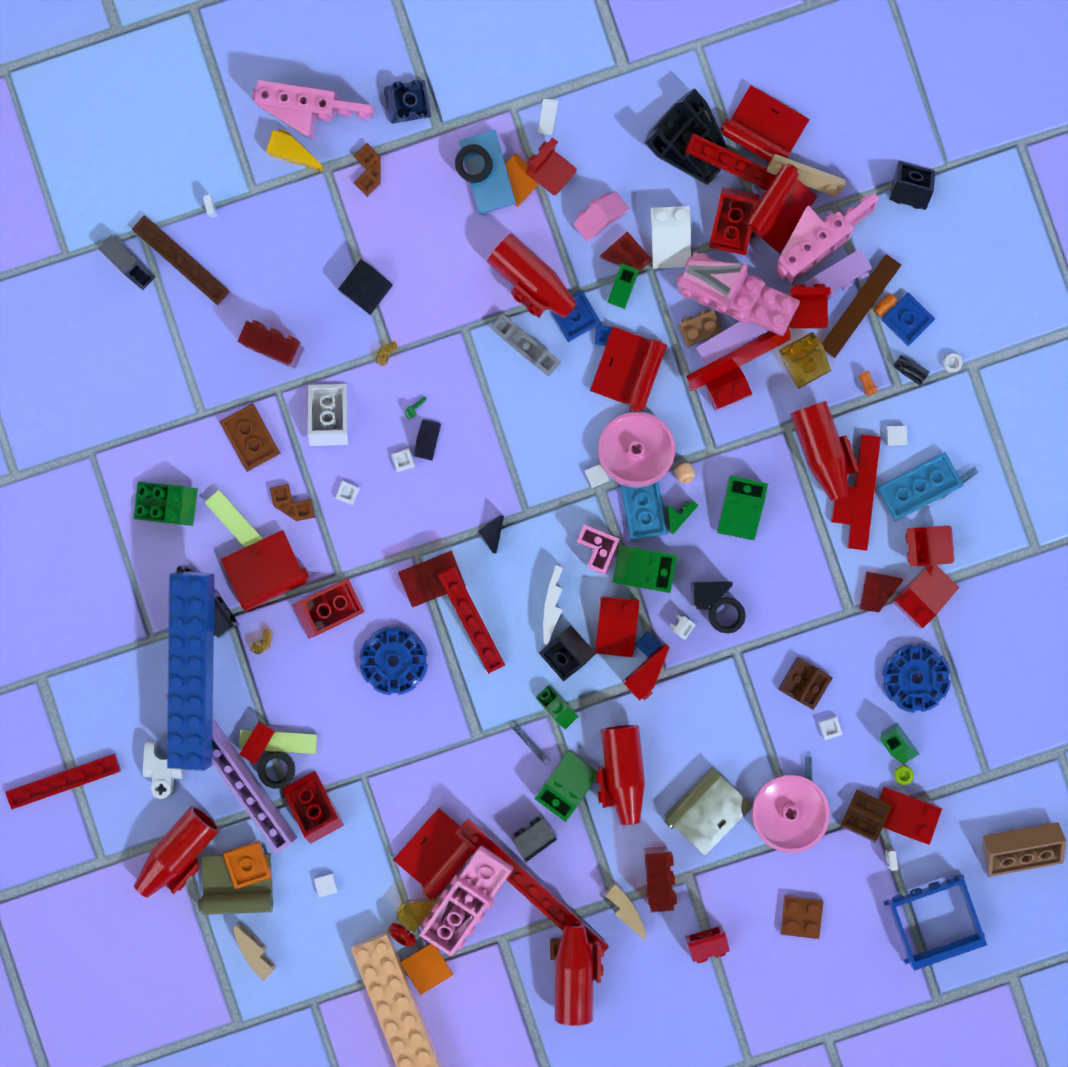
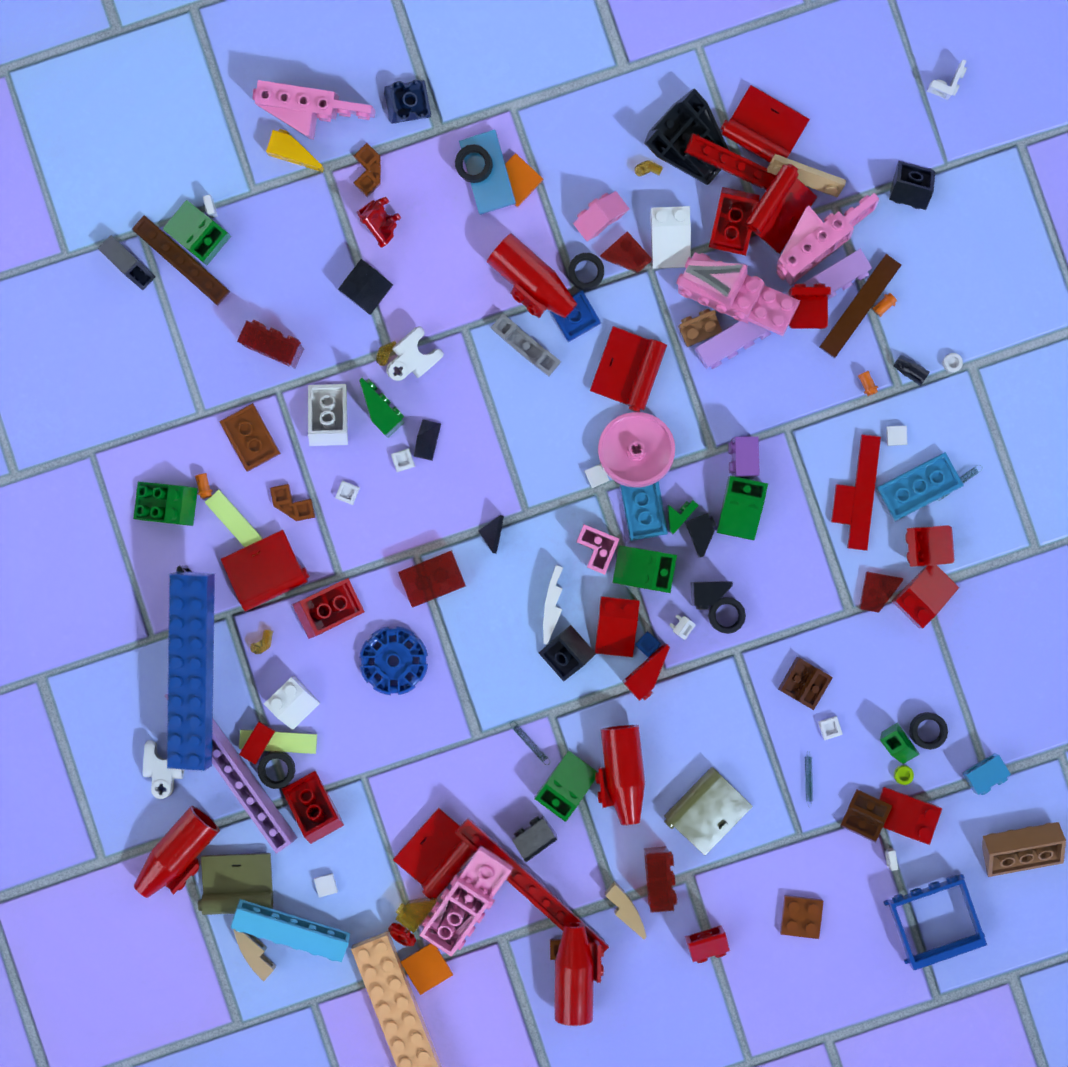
red tile [5,753,121,810] -> none
black slope [214,593,240,638] -> none
orange tile [222,840,272,889] -> none
green hand [405,396,427,419] -> none
red tile [437,565,505,674] -> none
red bracket [525,137,577,196] -> none
green slope [535,685,579,730] -> none
white sticker [538,98,558,135] -> none
blue tile [594,325,612,346] -> none
green slope [607,263,639,309] -> none
light nougat piece [674,462,695,484] -> none
red tile [686,327,791,392] -> none
red slope [704,367,753,411] -> none
bright pink dish [752,775,830,853] -> none
clear yellow slope [779,332,831,389] -> none
red piece [790,401,859,501] -> none
blue tile [881,292,935,347] -> none
blue plate [882,644,951,713] -> none
none -> green slope [163,200,231,265]
none -> orange pin [195,473,213,499]
none -> medium azure brick [230,899,350,962]
none -> white slope [264,676,320,730]
none -> red piece [357,197,402,248]
none -> green slope [359,378,405,438]
none -> white piece [386,326,444,381]
none -> black tyre [568,253,604,290]
none -> clear yellow arm [635,160,663,176]
none -> black slope [685,513,716,558]
none -> medium lavender brick [728,436,760,478]
none -> black tyre [909,712,948,750]
none -> bracket [927,60,967,100]
none -> dark azure brick [962,753,1011,795]

